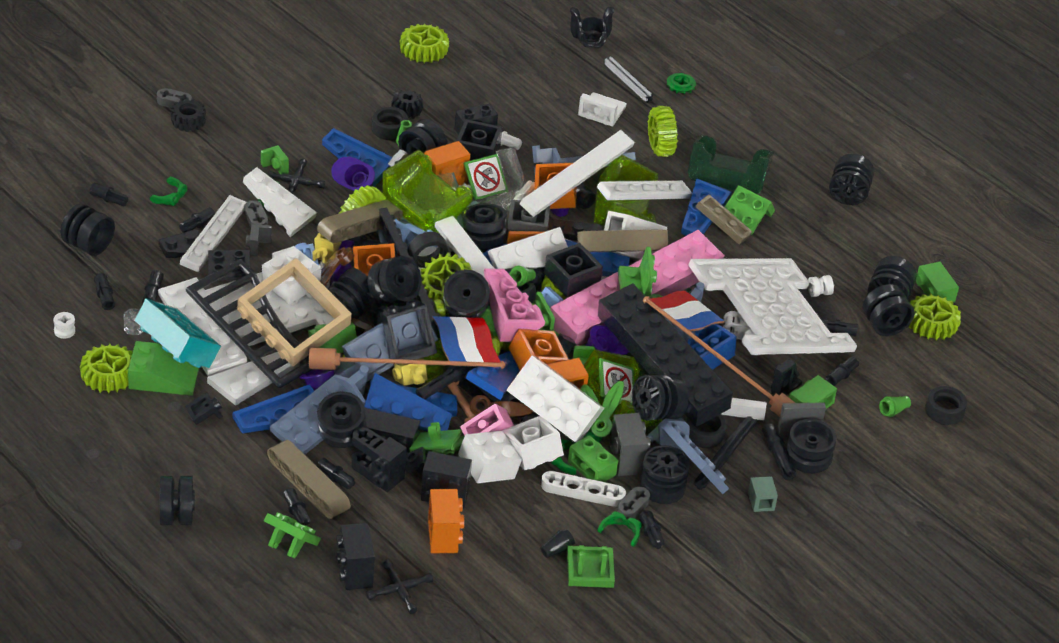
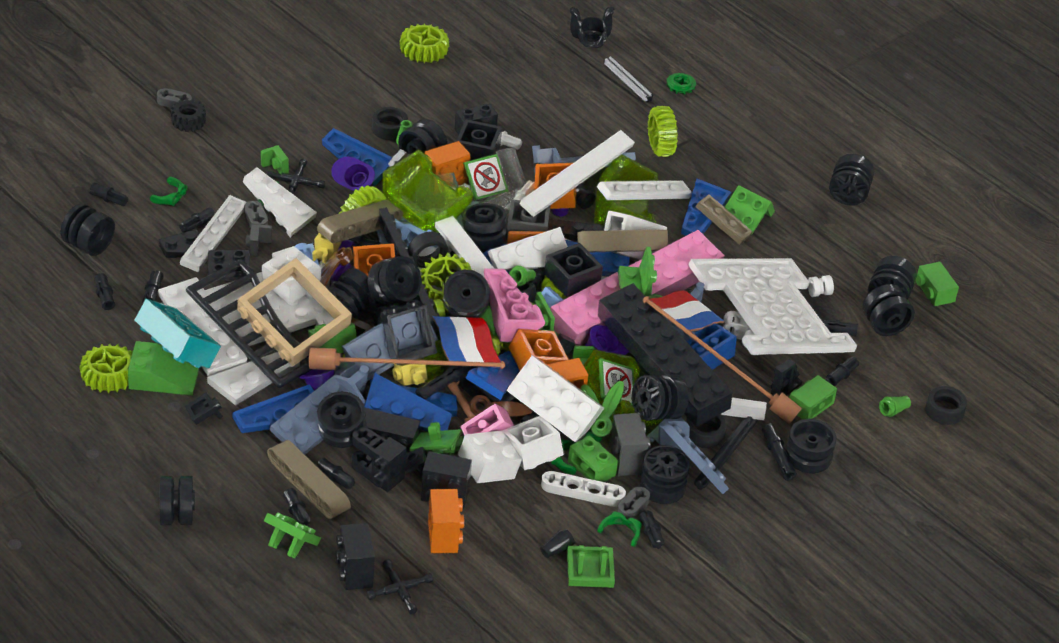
white wheel [53,312,75,339] -> none
clear wheel [123,309,143,335] -> none
black gear [391,90,424,119] -> none
white bracket [578,92,626,126] -> none
clear green windscreen [688,134,774,194] -> none
sand green brick [748,477,778,512] -> none
dark grey tile [777,403,826,439] -> none
lime gear [909,293,961,341] -> none

